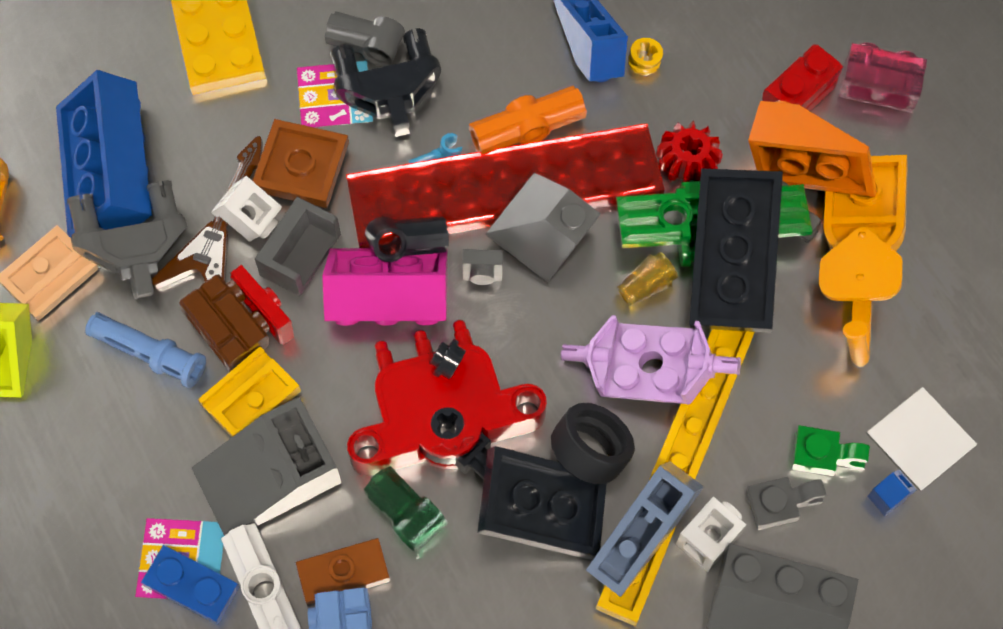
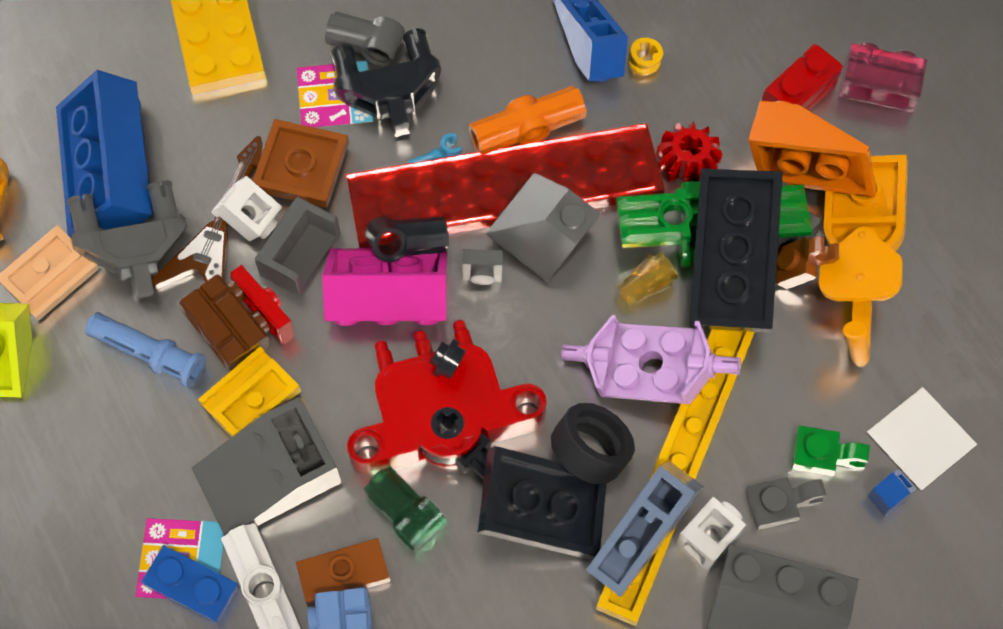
none -> dark orange plate [776,236,839,289]

